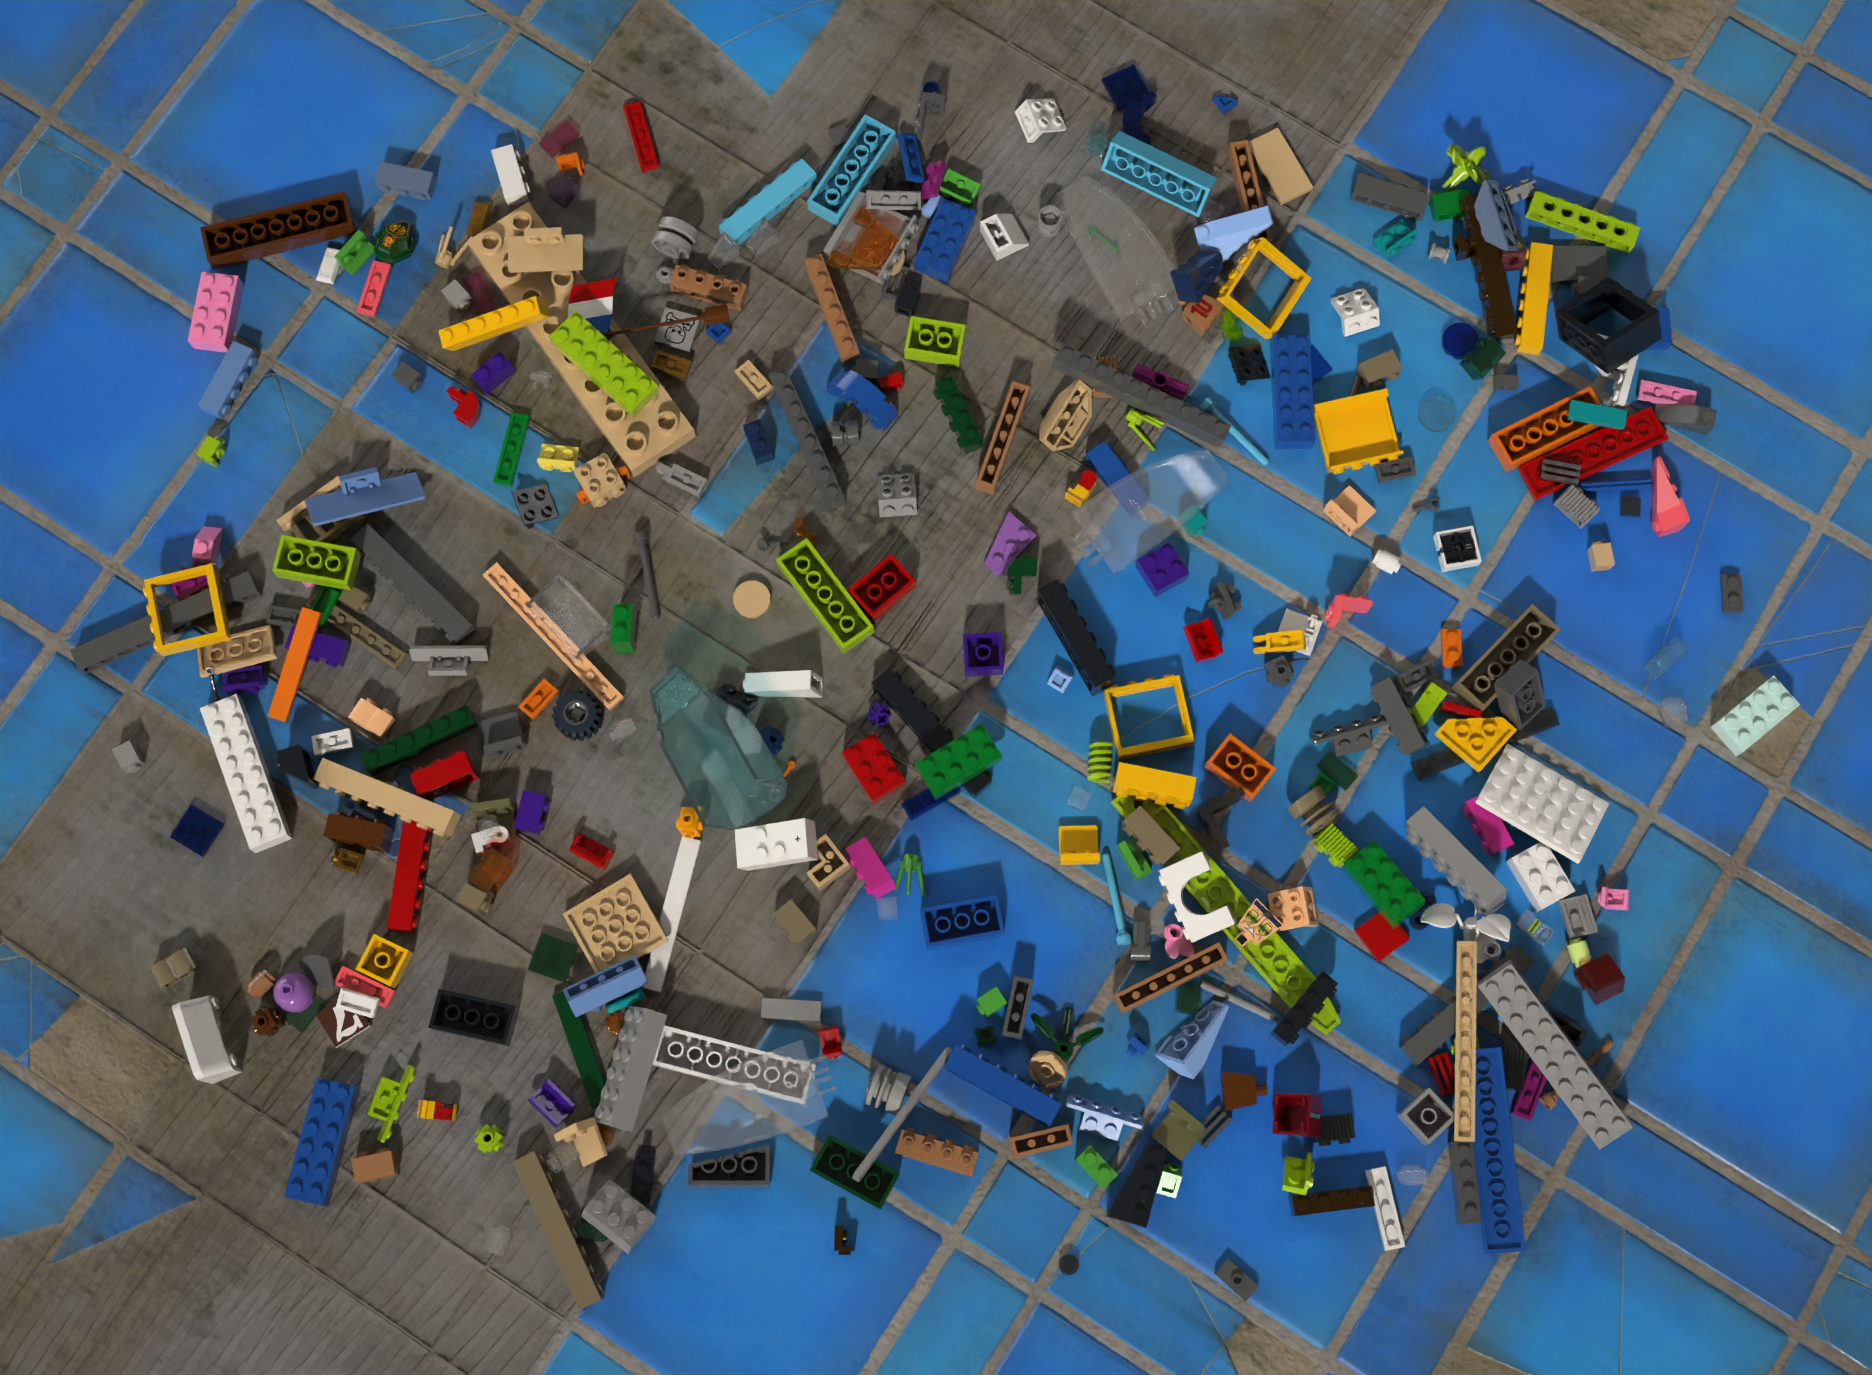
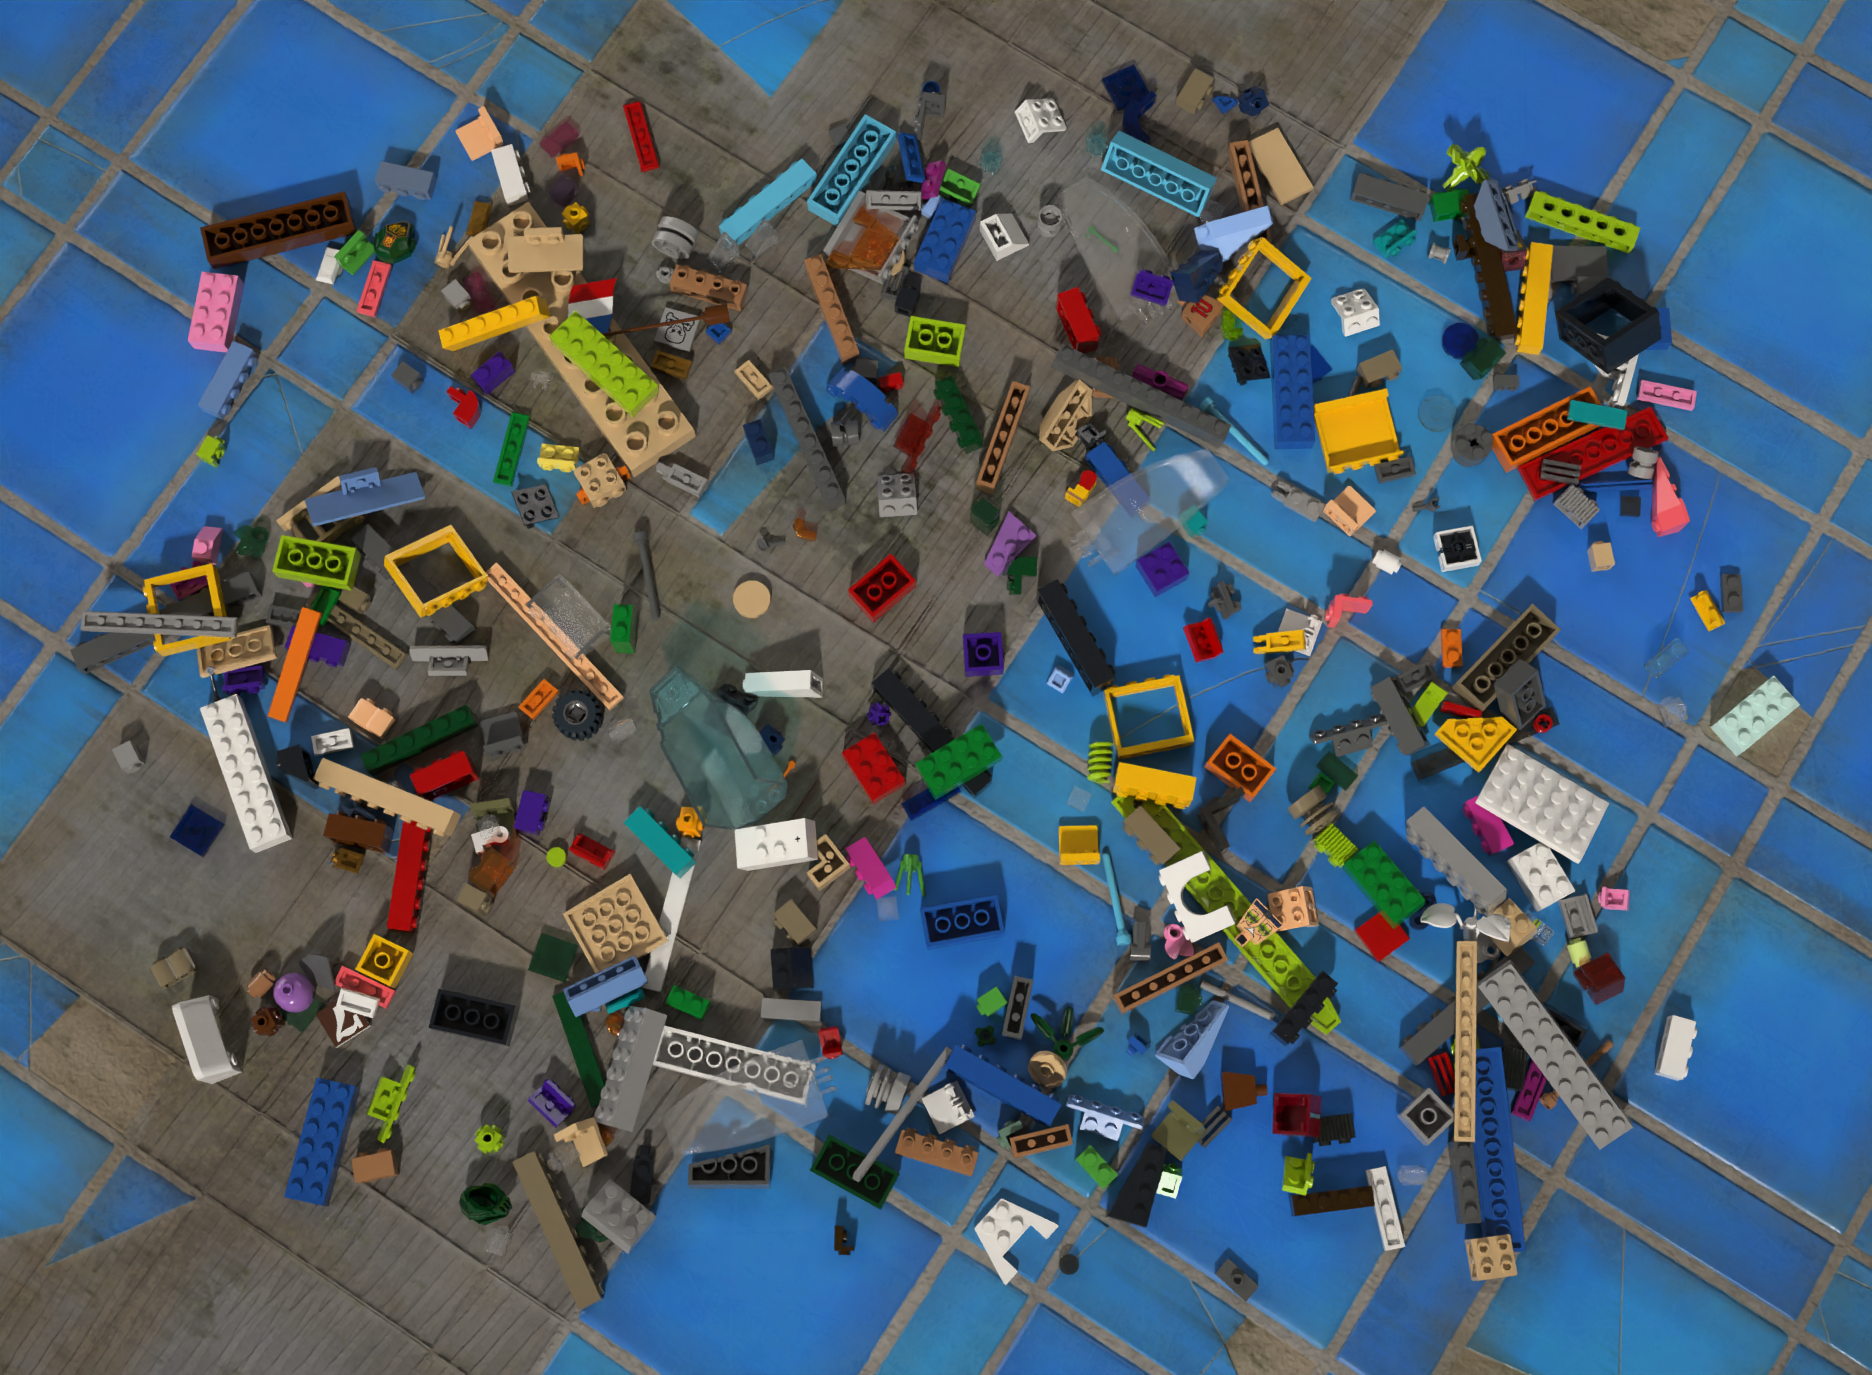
leg [417,1100,458,1121] -> none
lime brick [776,538,875,654] -> none
bright green bracket [1116,839,1152,882] -> none
flat silver slope [1654,404,1717,435] -> none
none -> light grey tile [80,611,238,638]
none -> clear green plate [233,525,269,559]
none -> yellow window [384,525,488,618]
none -> light nougat bracket [455,106,504,161]
none -> dark green helmet [459,1183,512,1226]
none -> lime tile [546,847,567,867]
none -> yellow brick [562,202,590,234]
none -> teal brick [623,806,697,879]
none -> green brick [665,985,712,1021]
none -> black slope [770,948,814,991]
none -> clear red bracket [893,405,942,473]
none -> white hinge [922,1081,975,1135]
none -> clear green brick [970,497,1000,536]
none -> white wing [974,1198,1058,1285]
none -> clear light blue gear [979,150,1002,174]
none -> sand green bracket [996,1119,1023,1150]
none -> red brick [1056,287,1101,354]
none -> black bracket [1075,421,1108,450]
none -> dark purple bracket [1130,269,1174,306]
none -> dark tan brick [1176,68,1215,115]
none -> dark blue brick [1237,86,1269,116]
none -> light grey hinge [1271,481,1325,523]
none -> dark grey brick [1451,423,1493,467]
none -> tan bracket [1465,1234,1517,1281]
none -> tan slope [1487,898,1538,958]
none -> red bush [1533,714,1553,733]
none -> light grey wheel [1628,447,1659,479]
none -> white brick [1654,1015,1697,1081]
none -> yellow hinge [1690,590,1726,632]

